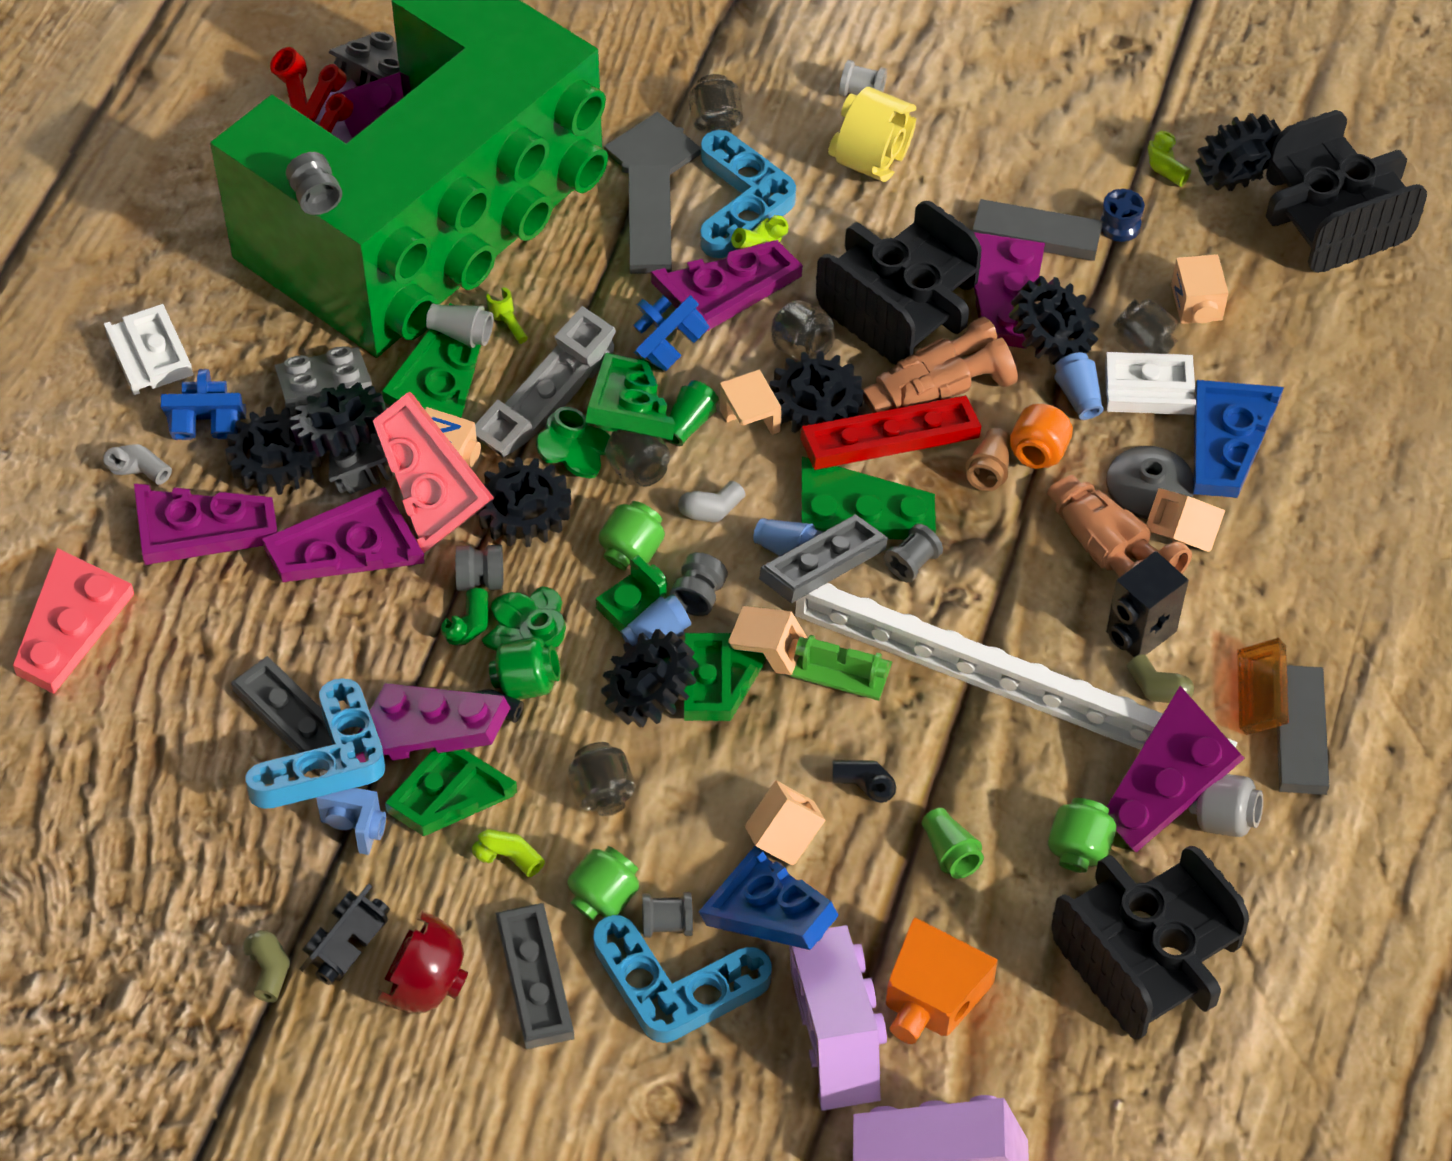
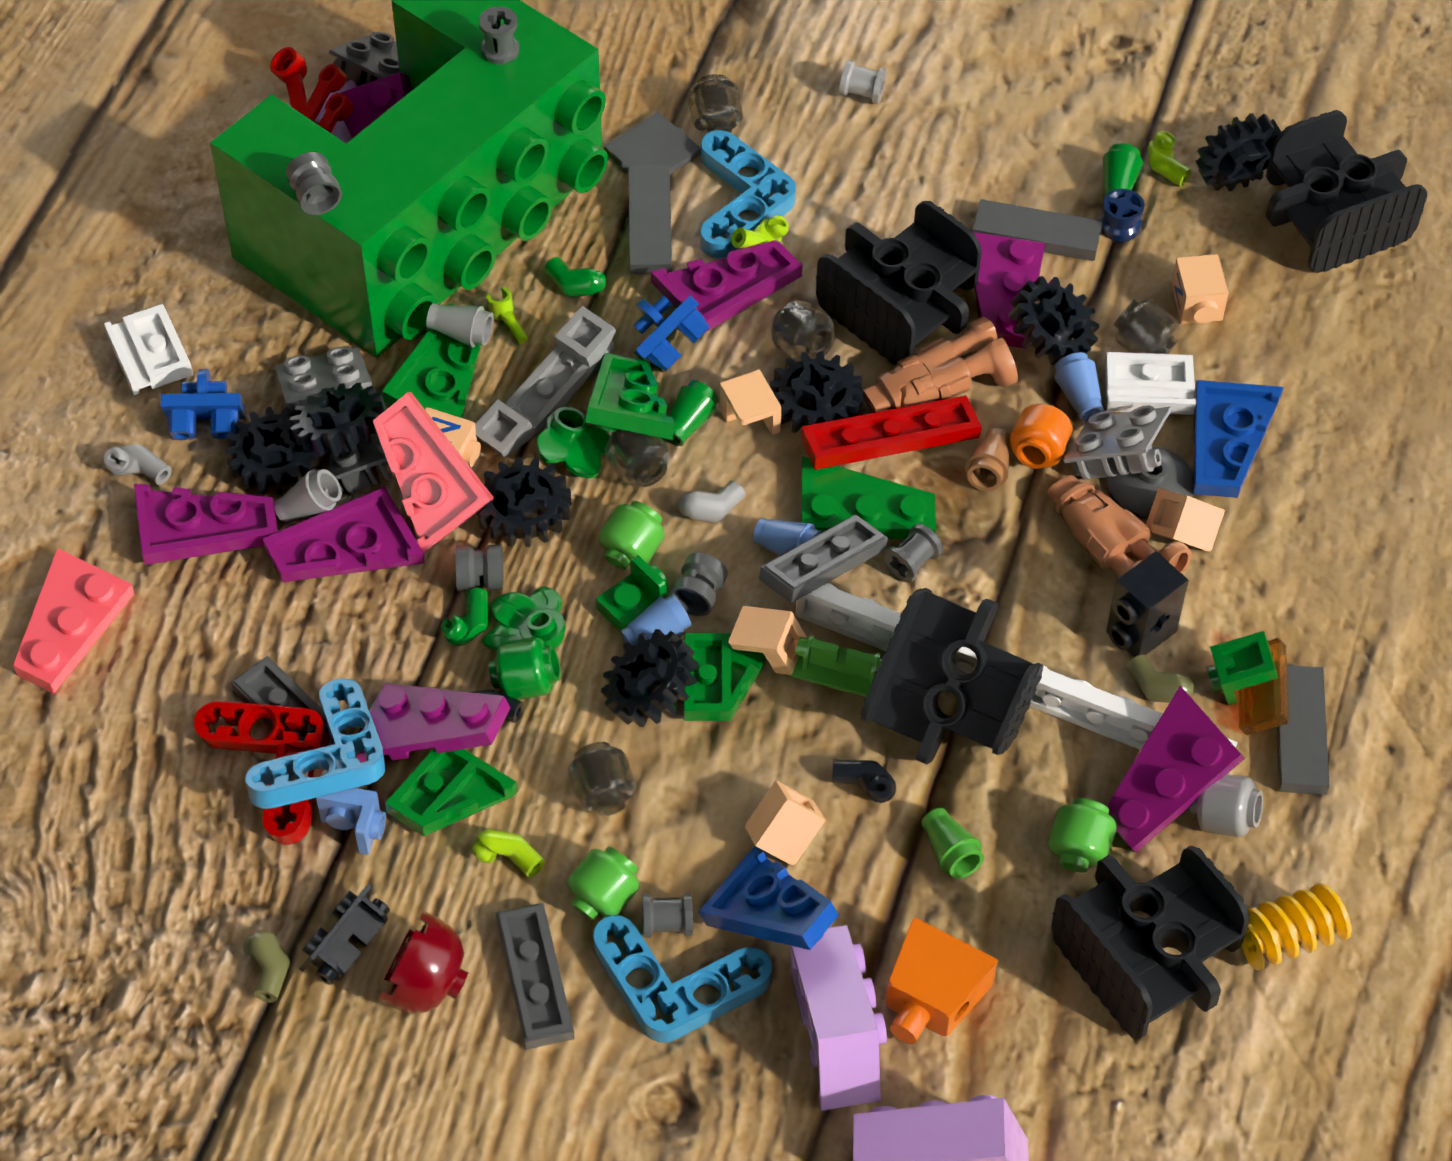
light yellow brick [828,87,916,182] -> none
none -> red beam [194,701,330,845]
none -> light grey cone [274,469,342,524]
none -> dark grey bush [479,6,519,65]
none -> green arm [544,257,606,297]
none -> black piece [860,588,1044,765]
none -> light grey hinge [1063,405,1172,480]
none -> green cone [1102,143,1143,200]
none -> green bracket [1207,631,1278,705]
none -> yellow piece [1242,883,1352,971]

